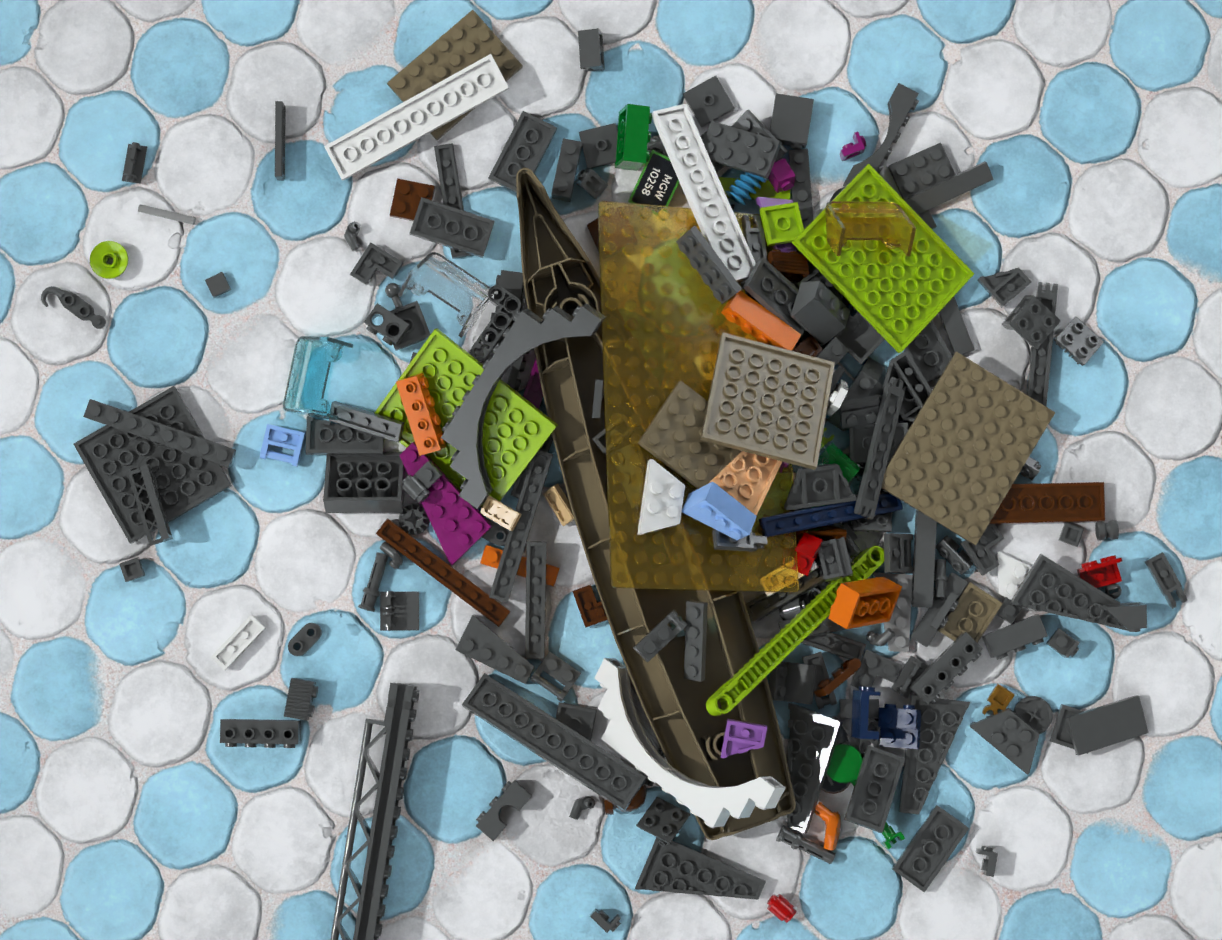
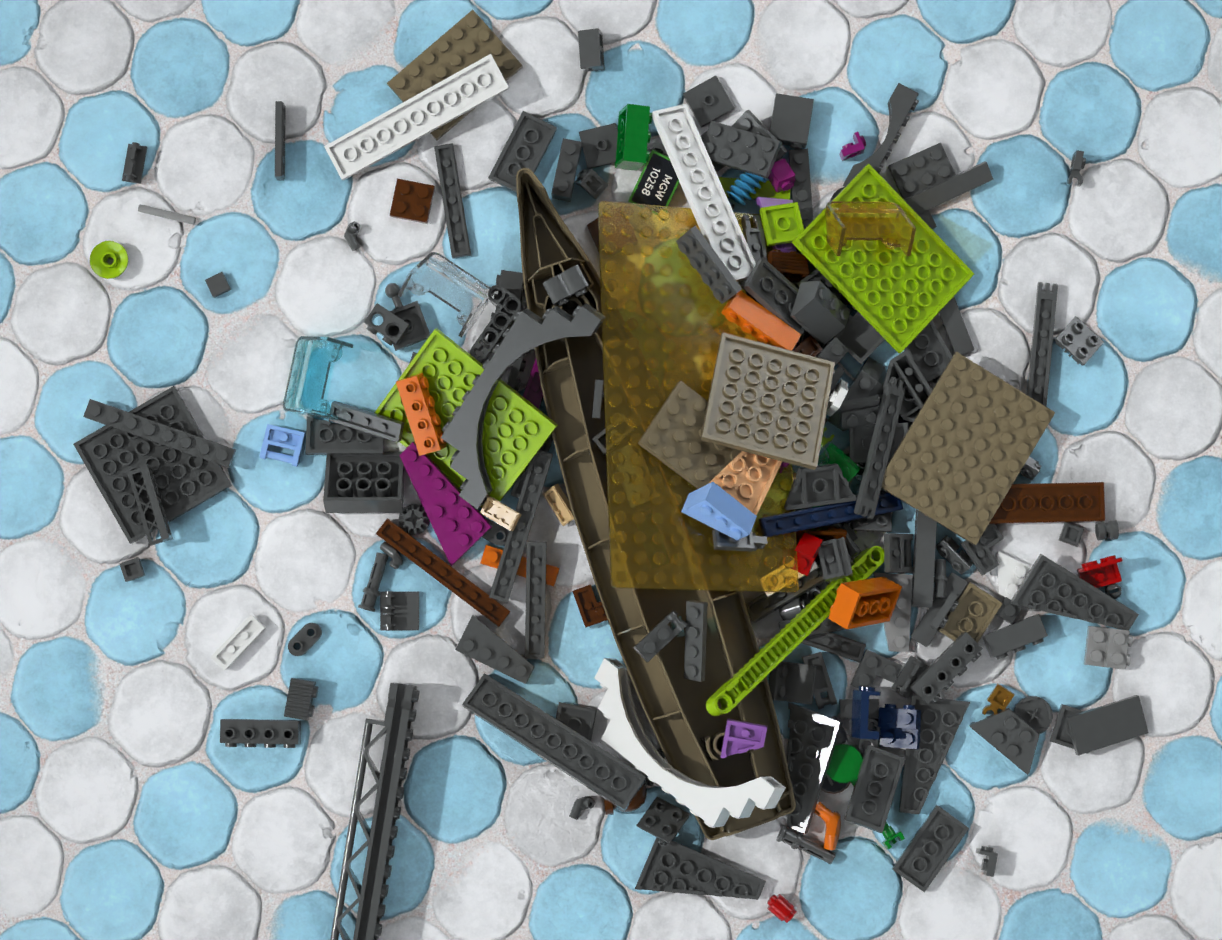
dark grey piece [41,286,106,329] -> none
dark grey plate [350,242,403,285] -> none
dark grey brick [402,475,431,503] -> none
dark grey plate [410,197,494,258] -> none
dark grey plate [415,461,443,488] -> none
dark grey arch [476,780,532,841] -> none
dark grey plate [530,651,581,702] -> none
dark grey bracket [590,909,621,933] -> none
white wing [637,459,685,535] -> none
reddish brown hinge [814,658,862,698] -> none
dark grey arm [866,628,895,646] -> none
dark grey wing [978,268,1031,308] -> none
dark grey bracket [1002,295,1060,349] -> none
dark grey bracket [1046,628,1080,658] -> none
dark grey slope [1102,602,1147,632] -> none
dark grey hinge [1145,552,1187,609] -> none
none -> dark grey brick [543,265,589,307]
none -> dark grey plate [1067,150,1086,187]
none -> light grey plate [1084,626,1133,669]

